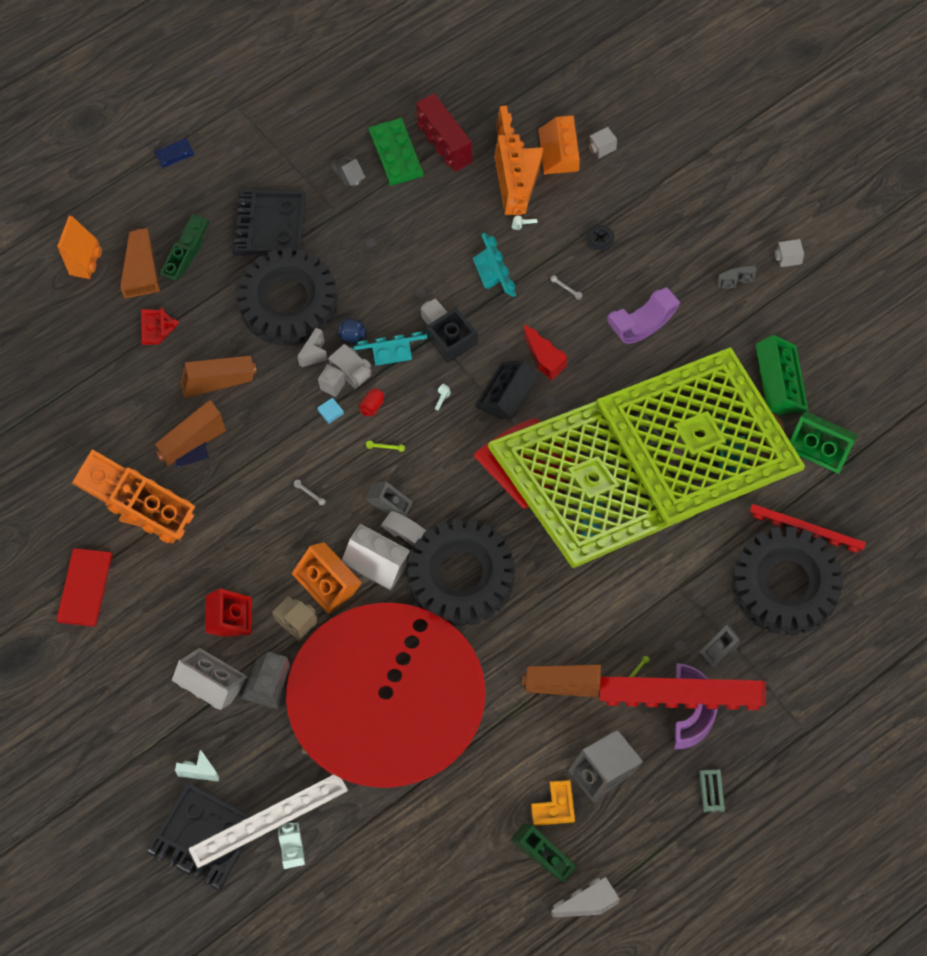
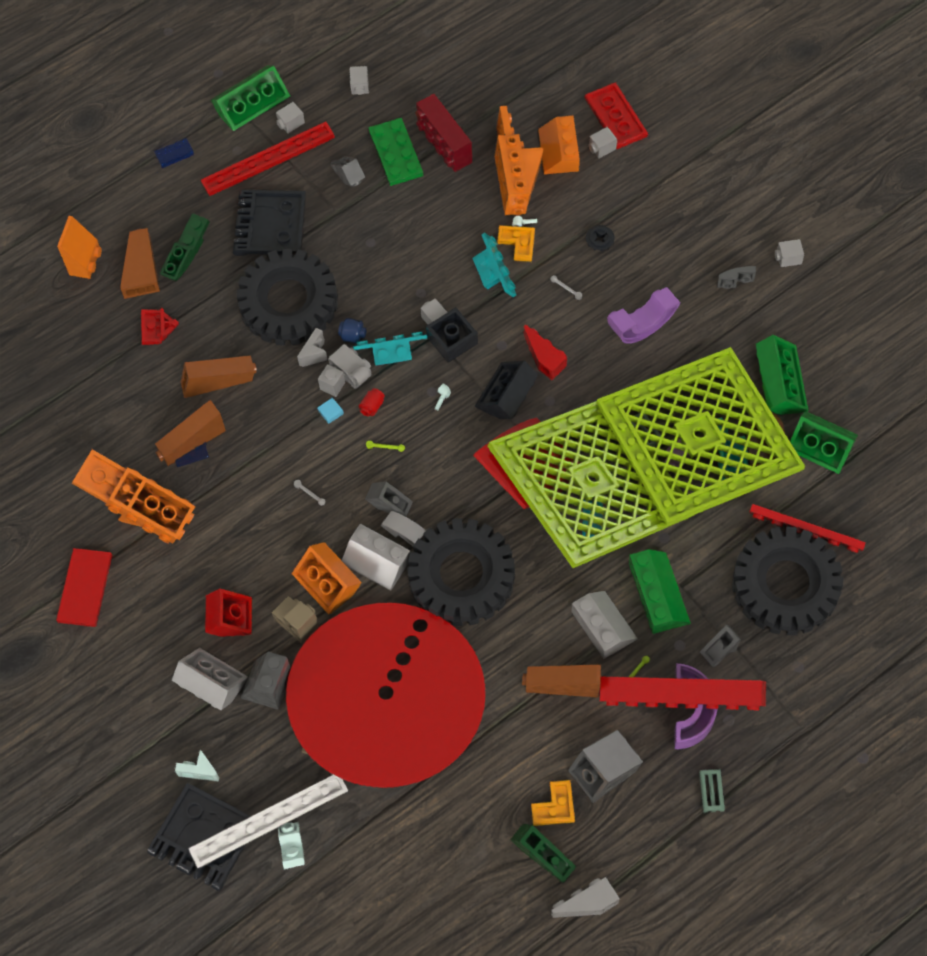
none -> red plate [201,122,335,197]
none -> green slope [211,65,290,131]
none -> light grey brick [276,102,305,134]
none -> light grey brick [350,66,369,95]
none -> light orange tile [498,225,535,262]
none -> light grey slope [571,591,637,659]
none -> red tile [585,82,648,149]
none -> green slope [629,550,691,634]

